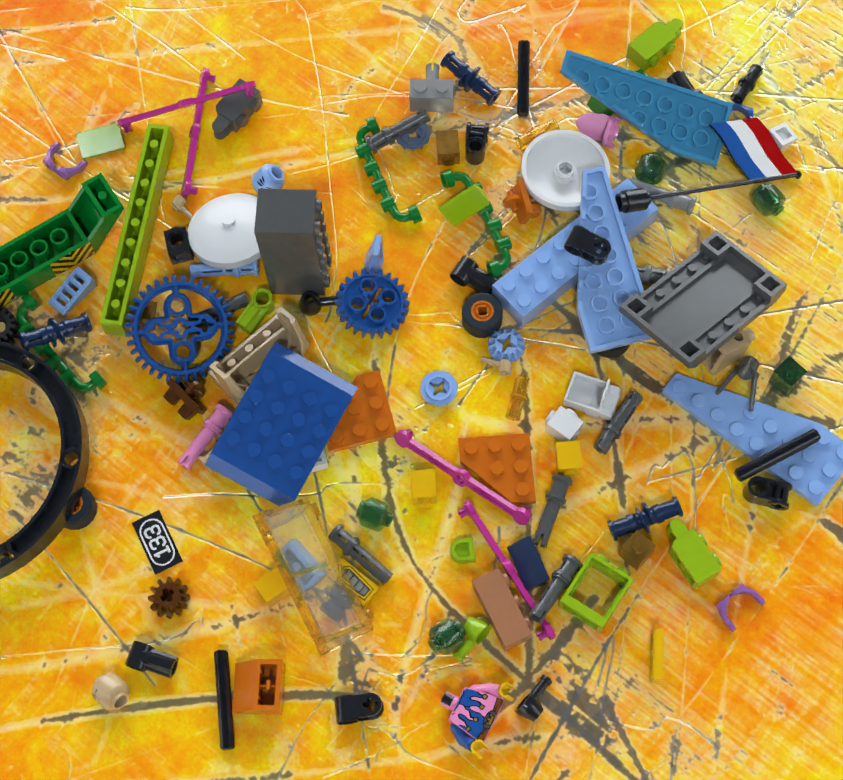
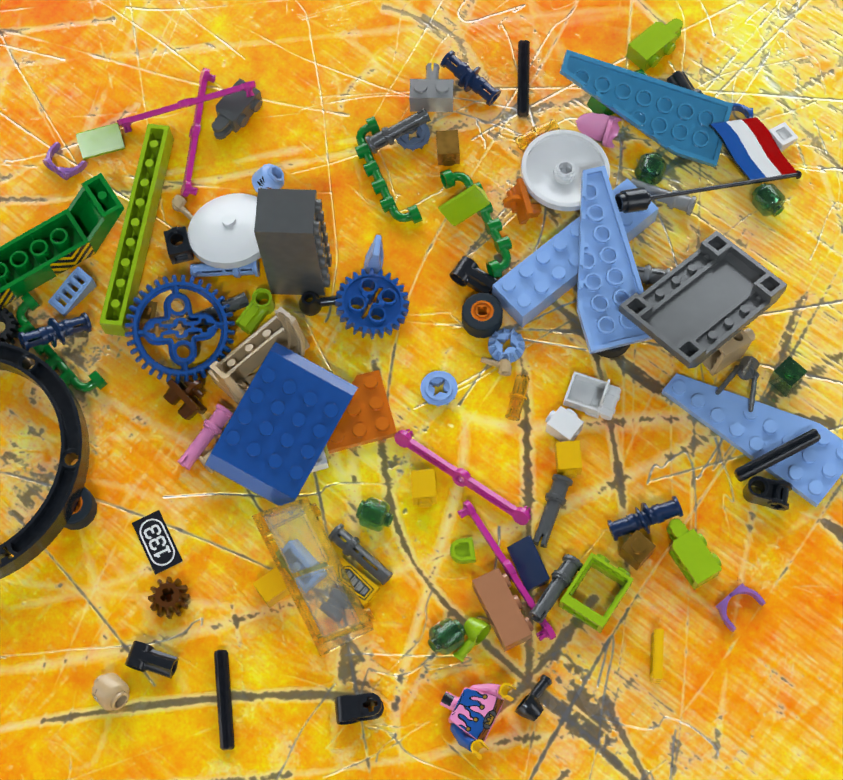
orange slope [232,659,286,716] -> none
orange plate [458,433,536,505] -> none
black piece [465,122,489,165] -> none
black piece [564,225,611,265] -> none
dark grey pin [593,391,643,455] -> none
black pin [730,64,764,104] -> none

